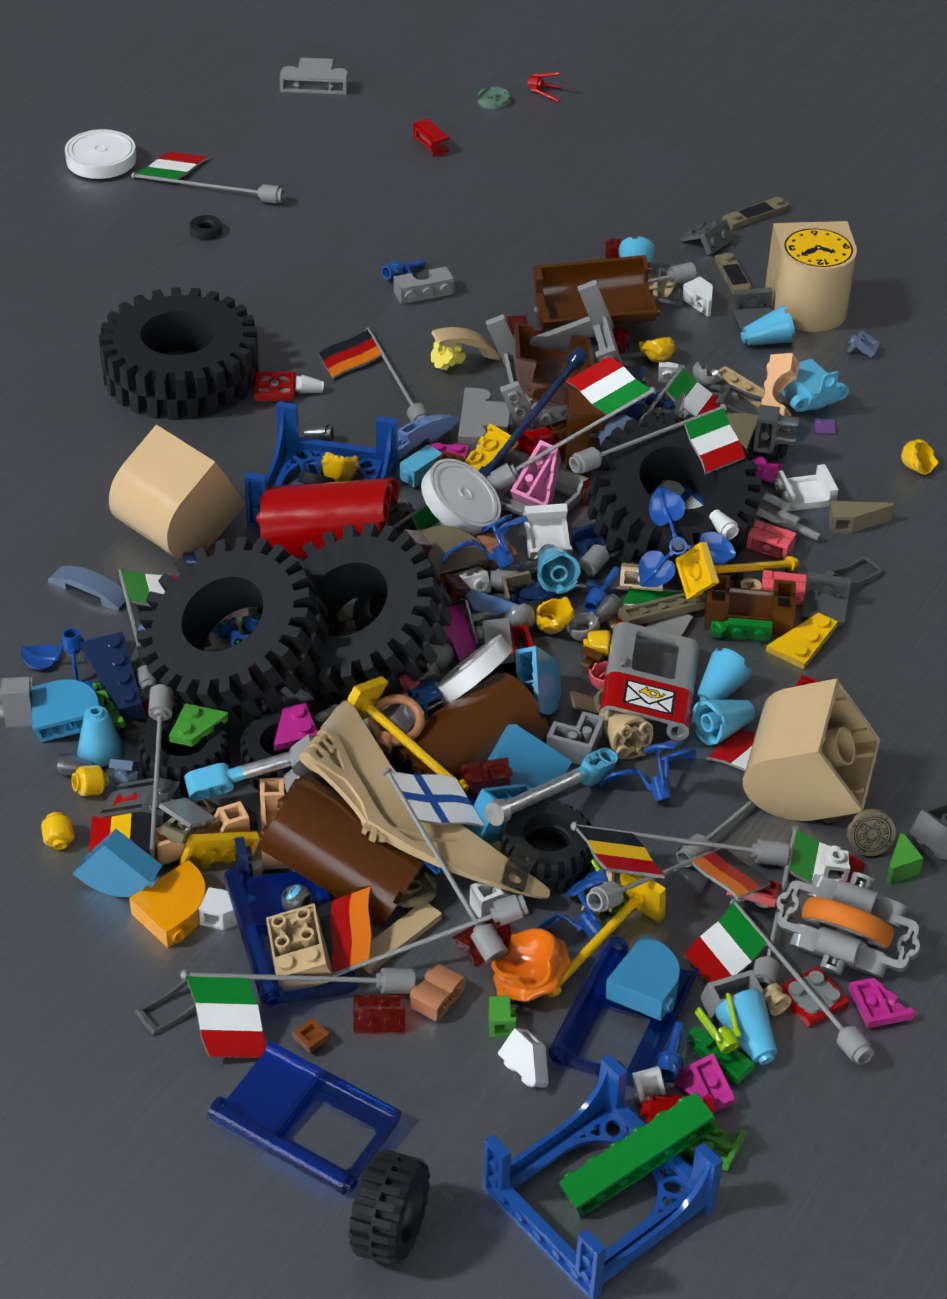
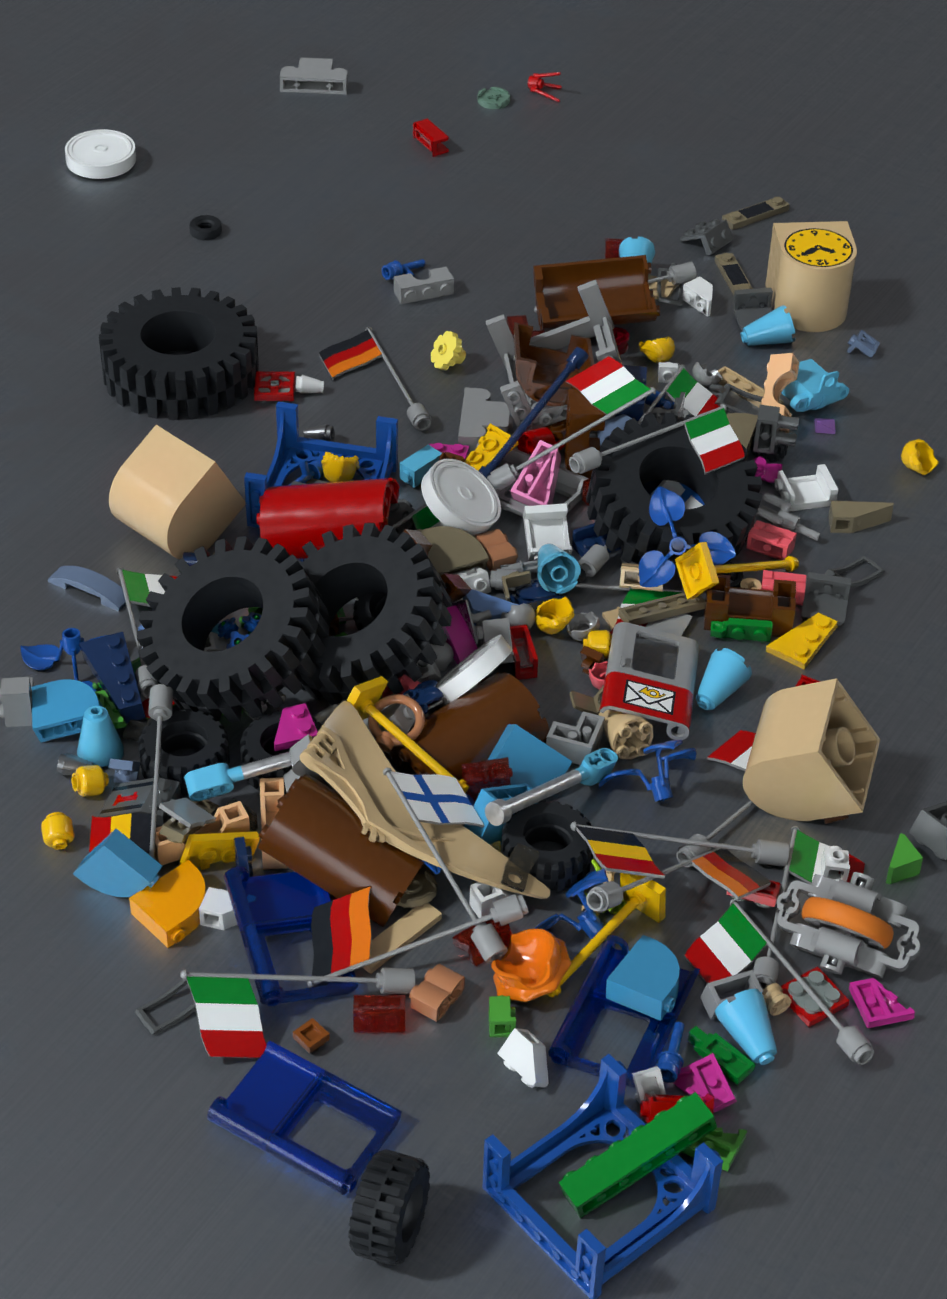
flag [131,152,285,204] -> none
bright green wing [169,703,229,747] -> none
tan slope [266,903,333,995] -> none
dark grey piece [281,884,312,912] -> none
black tyre [298,471,336,484] -> none
medium blue slope [398,414,460,460] -> none
tan slope [431,327,501,361] -> none
blue plant [441,514,529,569] -> none
dark azure brick [515,646,561,717] -> none
blue piece [583,567,621,613] -> none
flat silver cone [594,594,623,625] -> none
medium azure cone [691,699,755,745] -> none
lime plant [695,993,742,1054] -> none
white cone [709,510,739,540] -> none
dark tan tile [847,809,896,856] -> none

